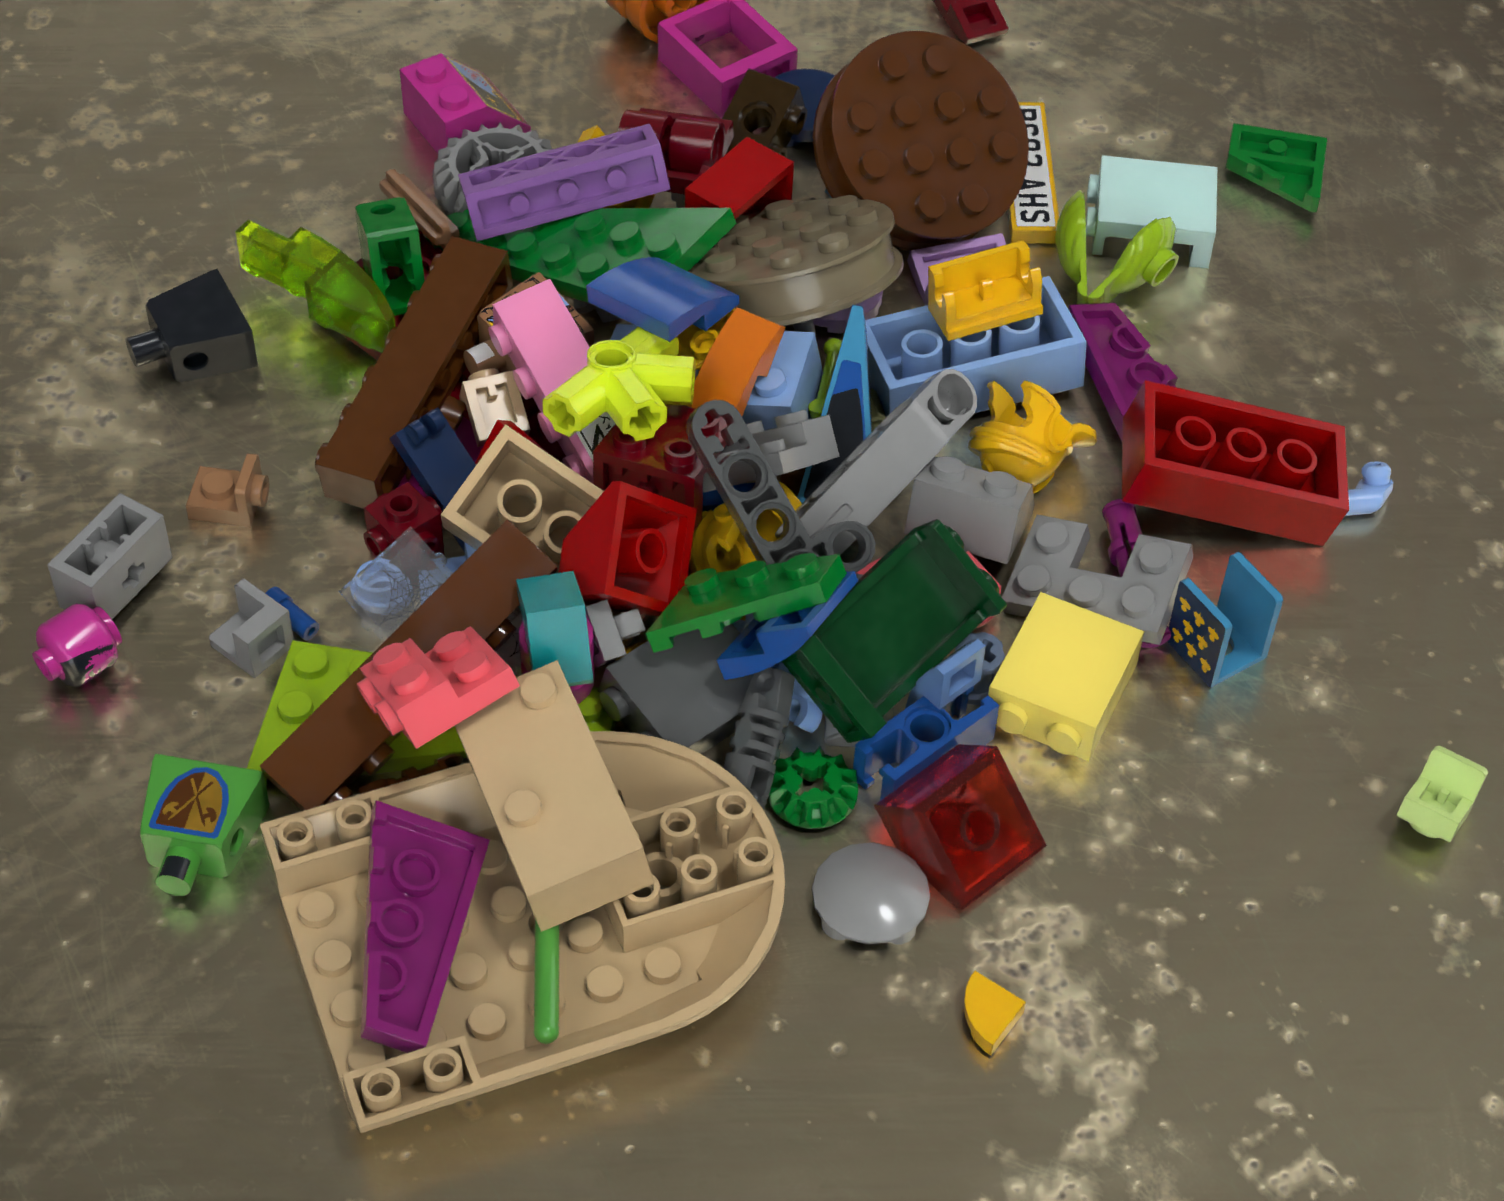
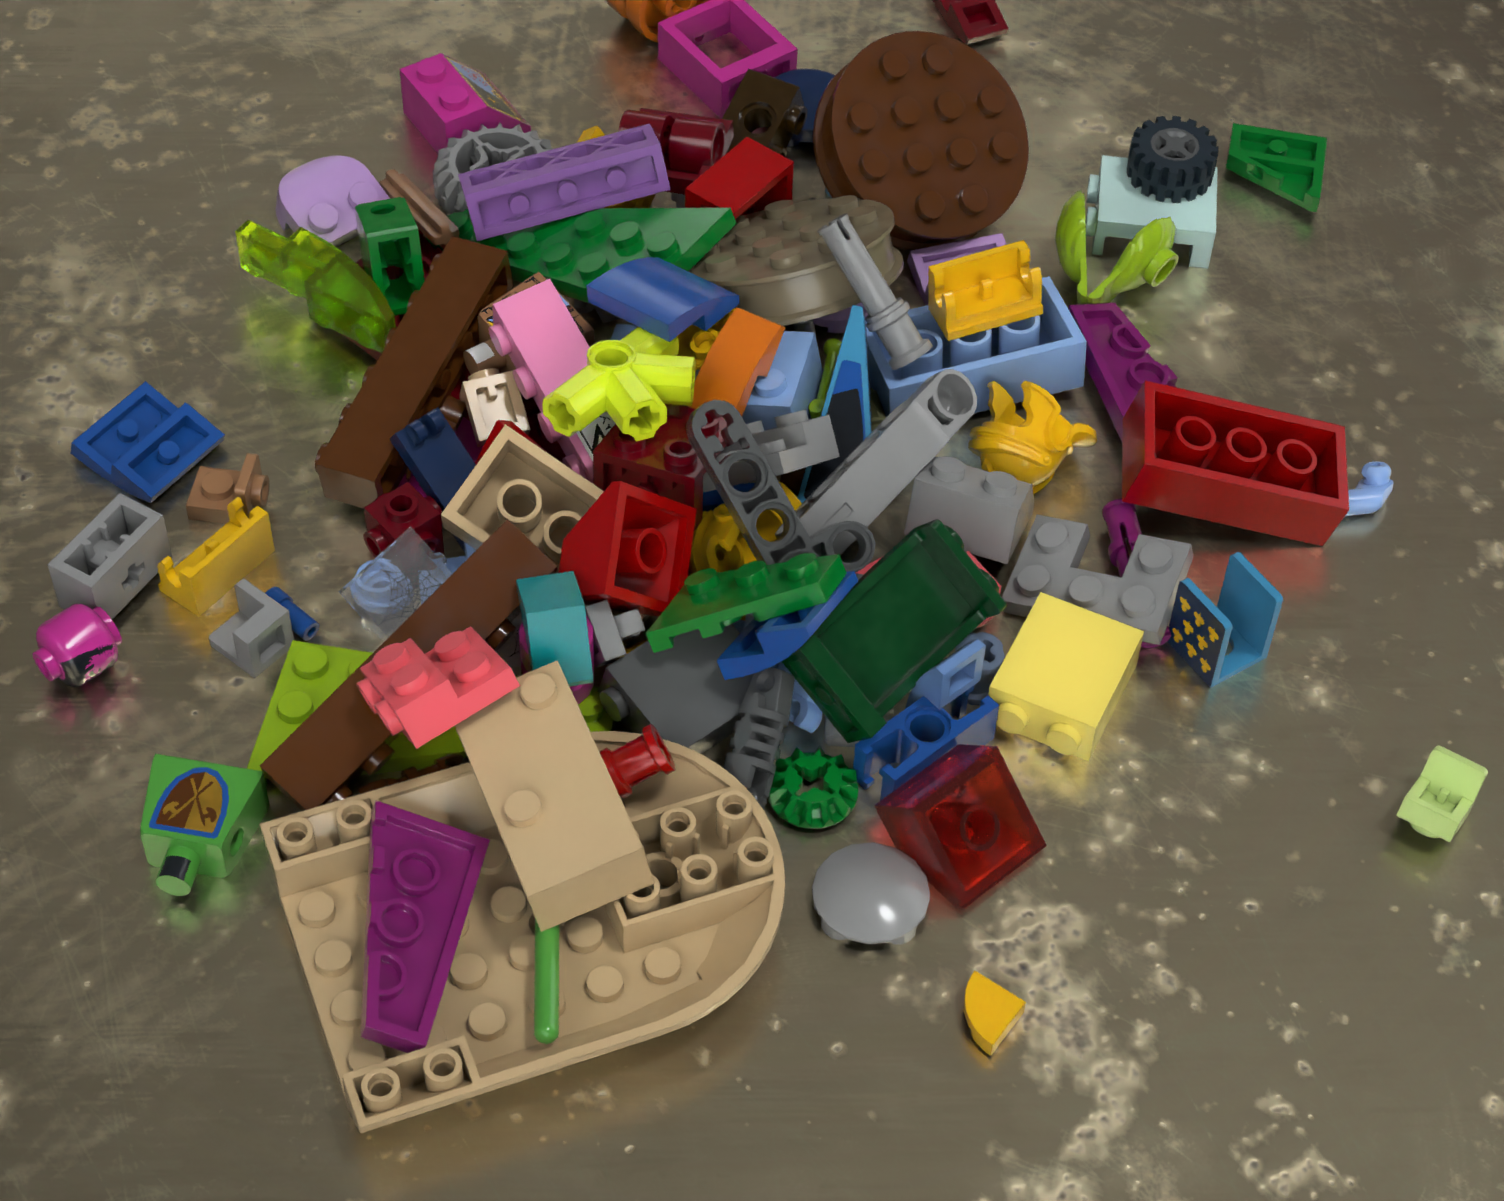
black torso [125,269,258,383] -> none
tile [1007,102,1059,244] -> none
none -> blue slope [71,381,225,503]
none -> yellow hinge [157,497,275,617]
none -> lavender slope [276,156,390,259]
none -> red bush [599,724,676,798]
none -> light grey pin [817,213,933,370]
none -> black wheel [1127,116,1219,203]

